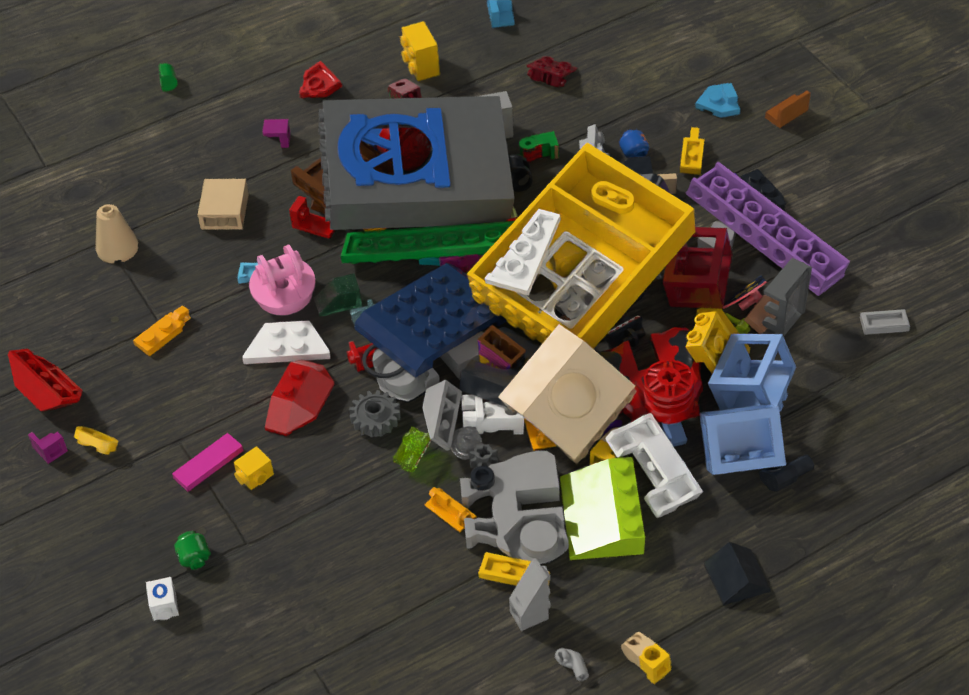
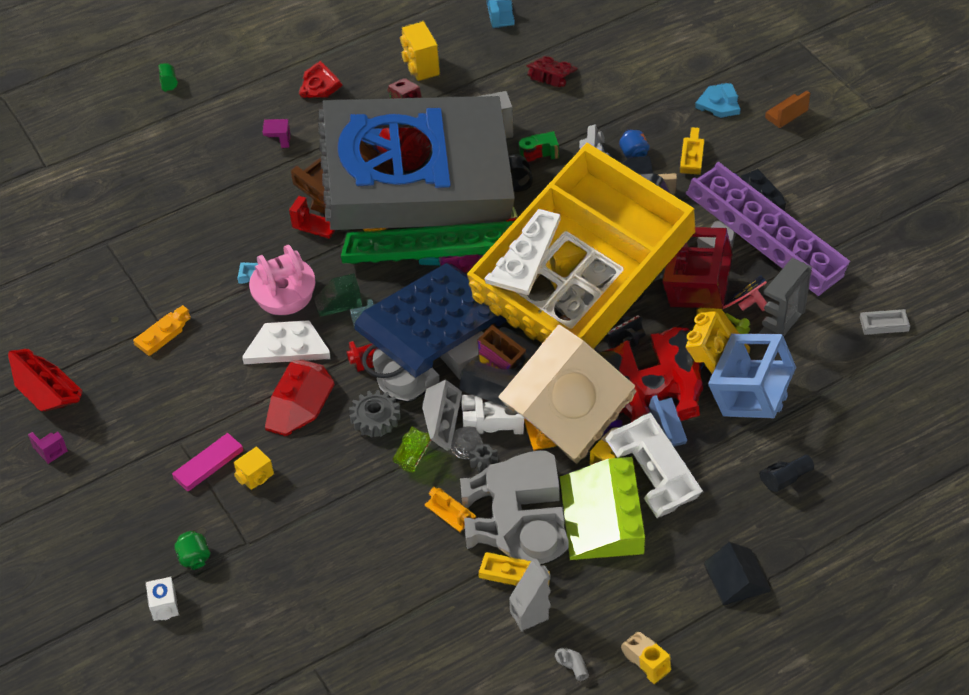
yellow plate [74,426,118,454] -> none
tan cone [96,205,138,263] -> none
tan brick [198,179,249,229] -> none
black tile [470,466,495,491] -> none
yellow plate [591,181,634,214] -> none
red wheel [644,359,695,424] -> none
medium blue piece [699,404,786,475] -> none
nougat tile [744,294,780,334] -> none

